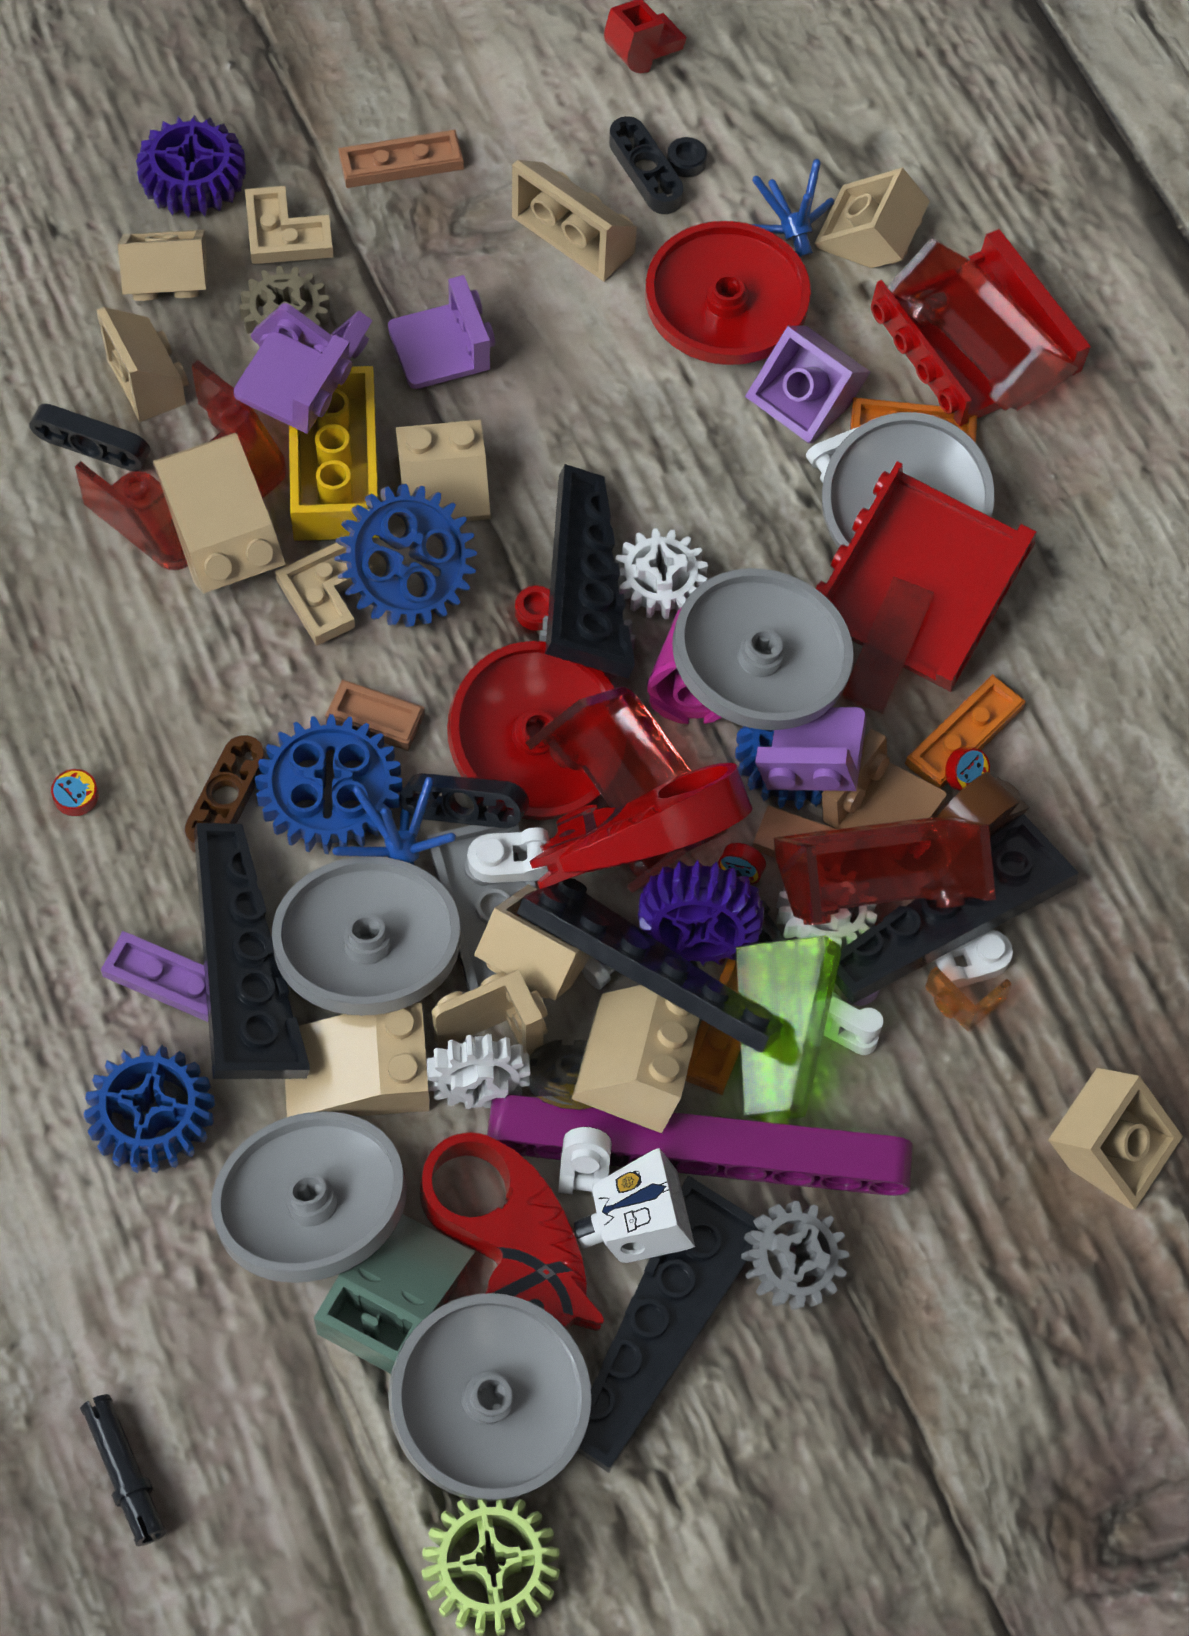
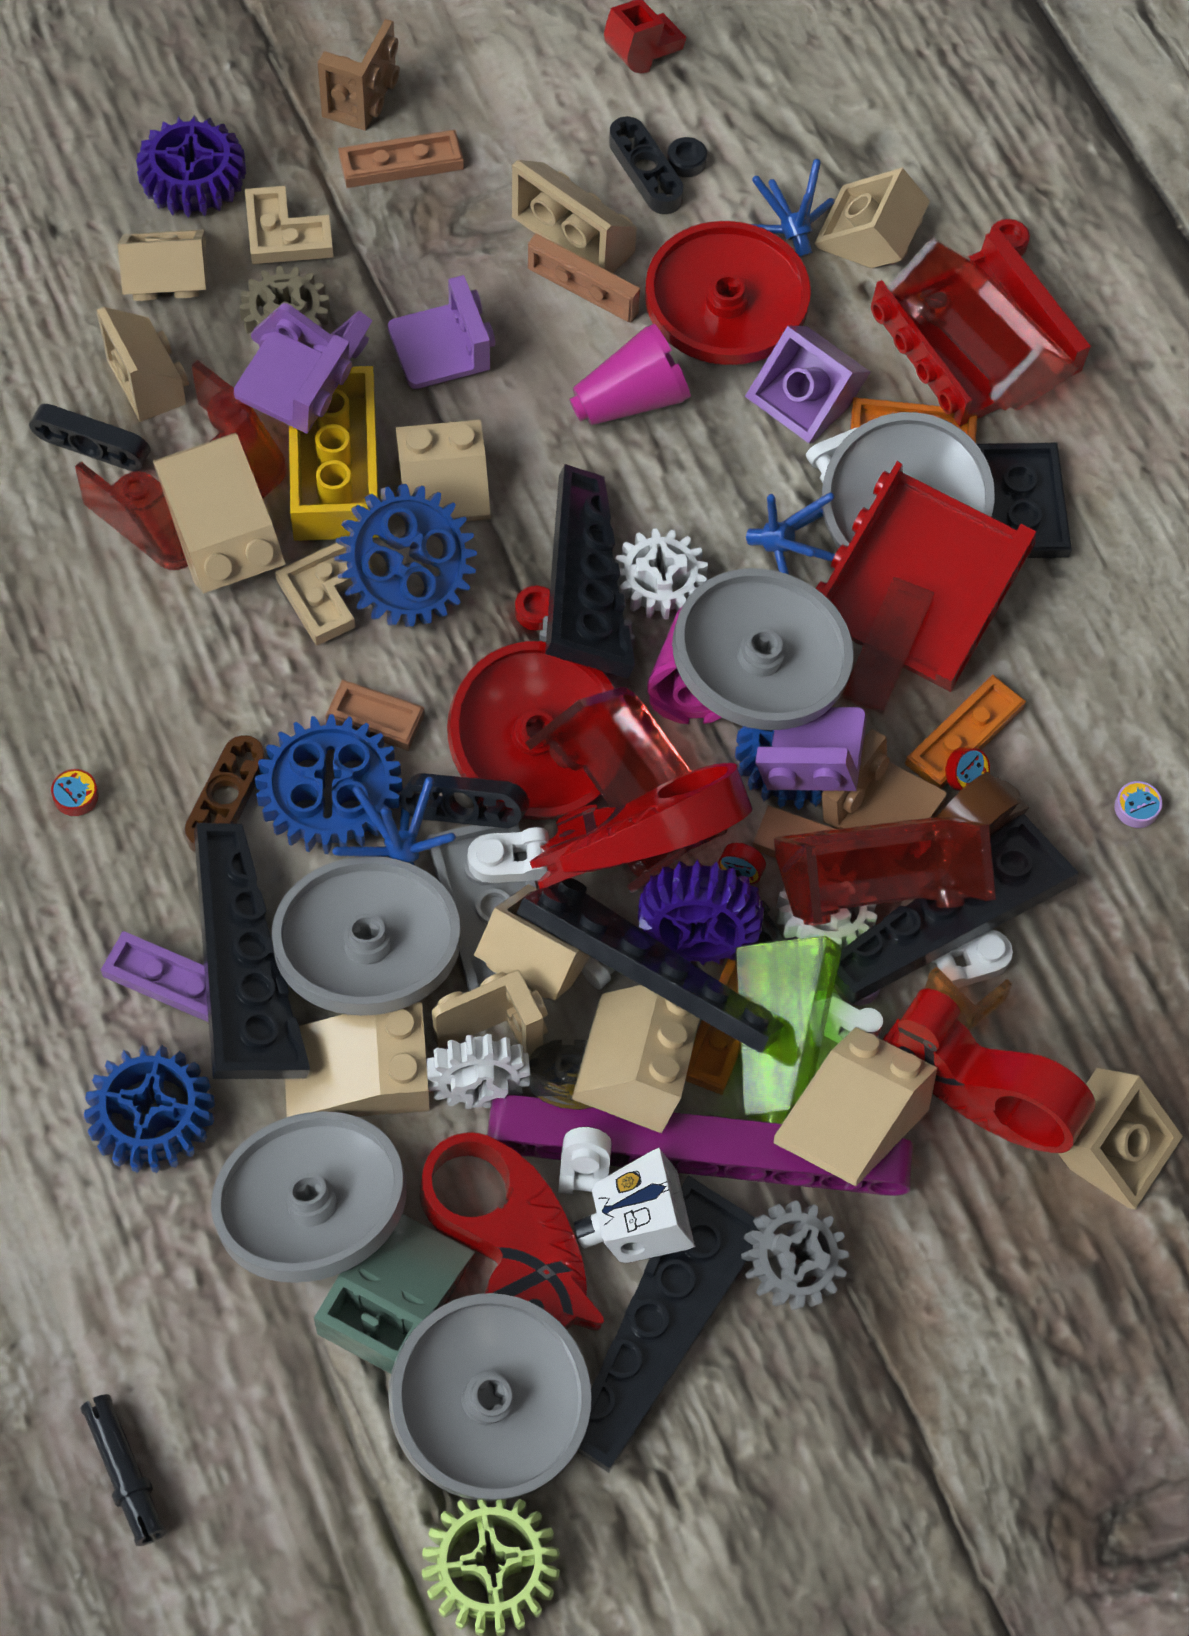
none -> medium nougat bracket [317,19,400,131]
none -> nougat tile [528,233,640,323]
none -> dark pink cone [569,324,691,426]
none -> blue plant [746,492,835,575]
none -> tan slope [773,1027,937,1186]
none -> red animal [882,988,1096,1153]
none -> black tile [977,442,1072,558]
none -> red tile [990,219,1030,256]
none -> tile [1114,781,1162,828]

